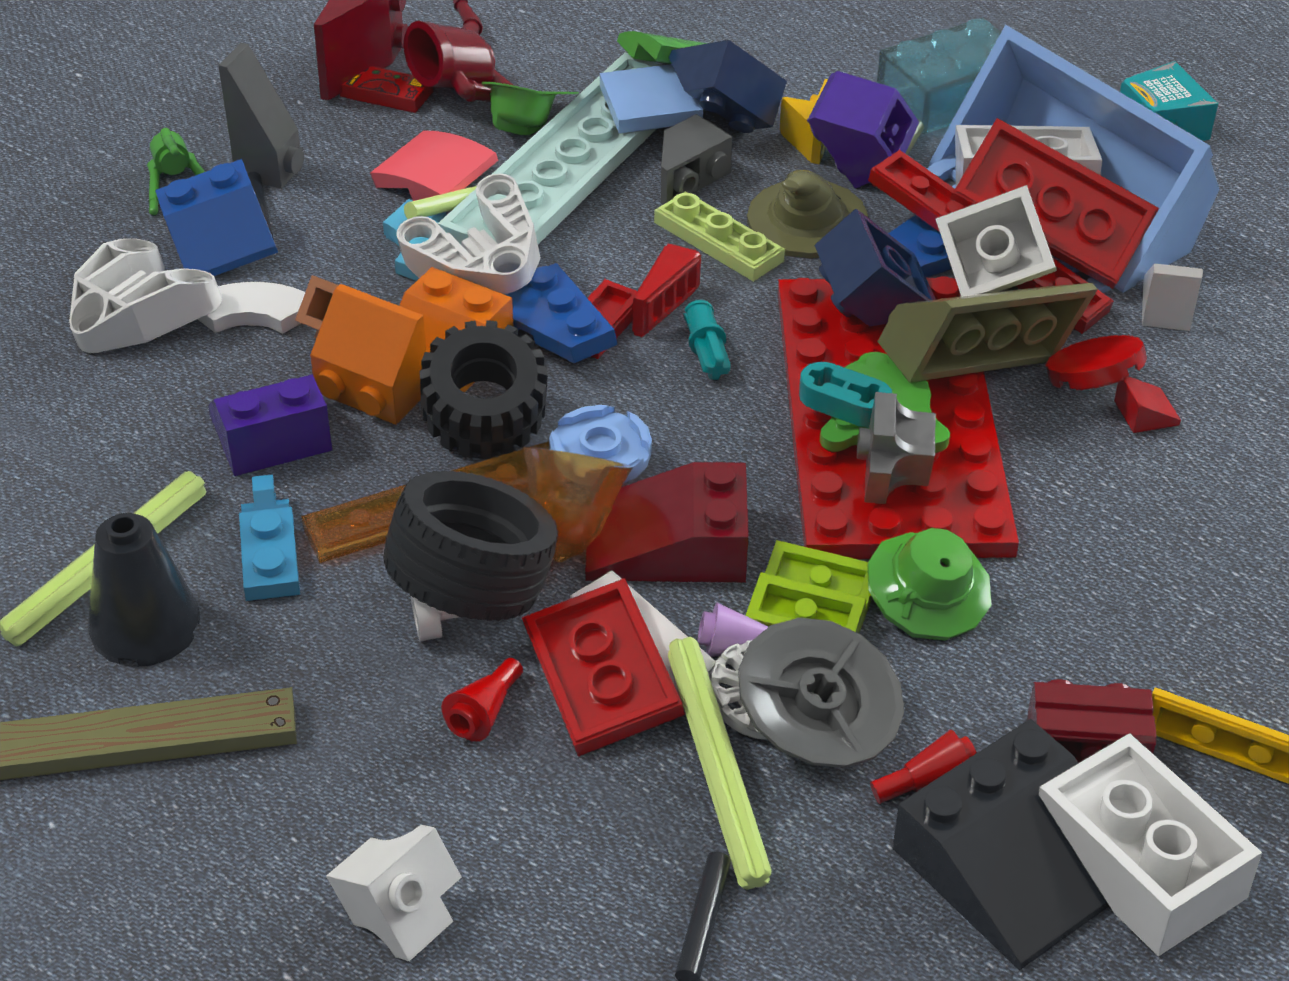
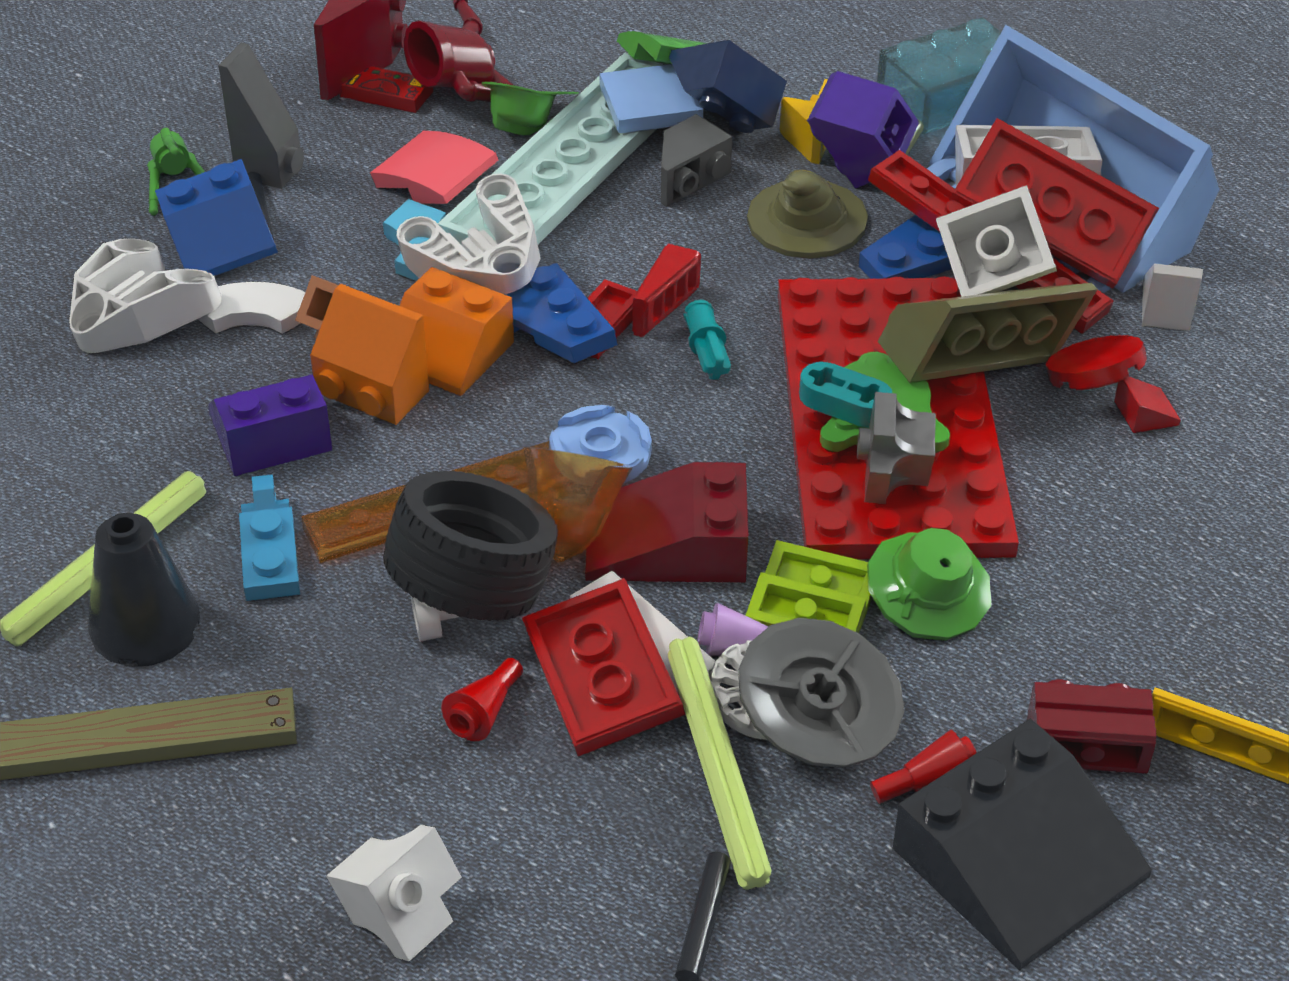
yellowish green piece [404,186,476,219] -> none
black tyre [420,320,548,459] -> none
yellowish green tile [654,191,785,282] -> none
dark blue slope [814,209,936,326] -> none
white slope [1039,733,1262,957] -> none
teal torso [1120,61,1218,141] -> none

